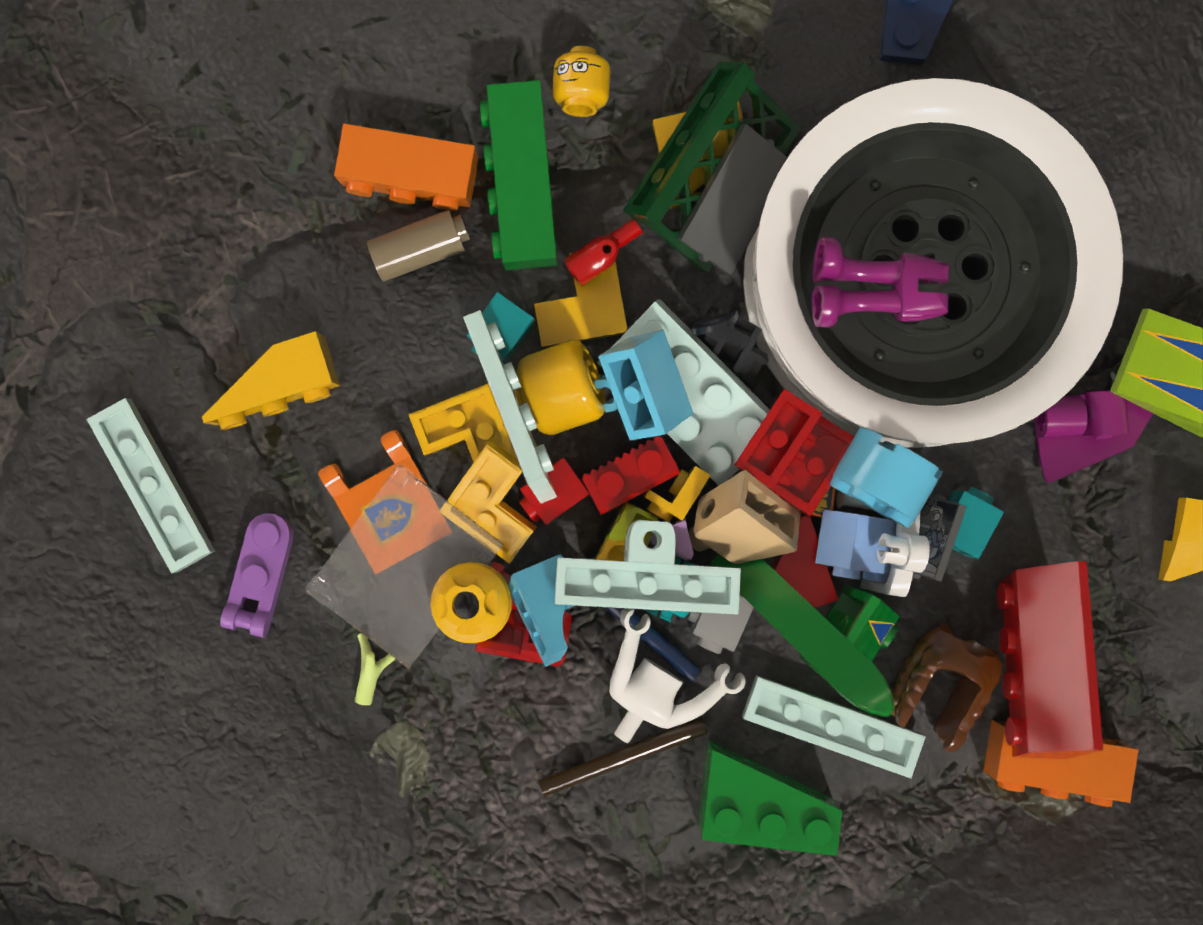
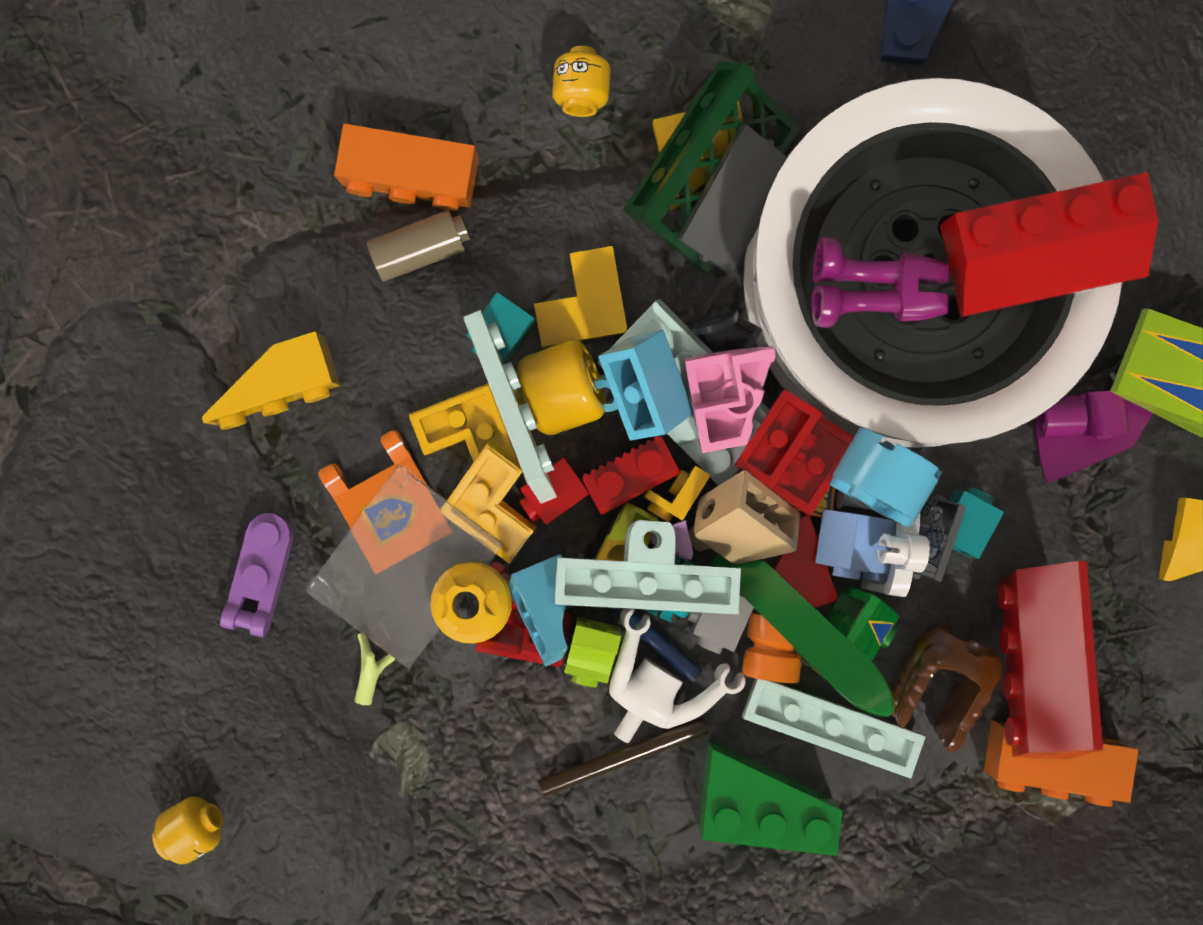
light aqua plate [87,398,215,574] -> none
green brick [480,80,558,270] -> none
red piece [563,219,643,287] -> none
none -> yellow head [152,796,223,864]
none -> lime arch [564,616,621,687]
none -> bright pink slope [684,346,776,453]
none -> orange wheel [742,611,802,683]
none -> red slope [940,172,1158,317]

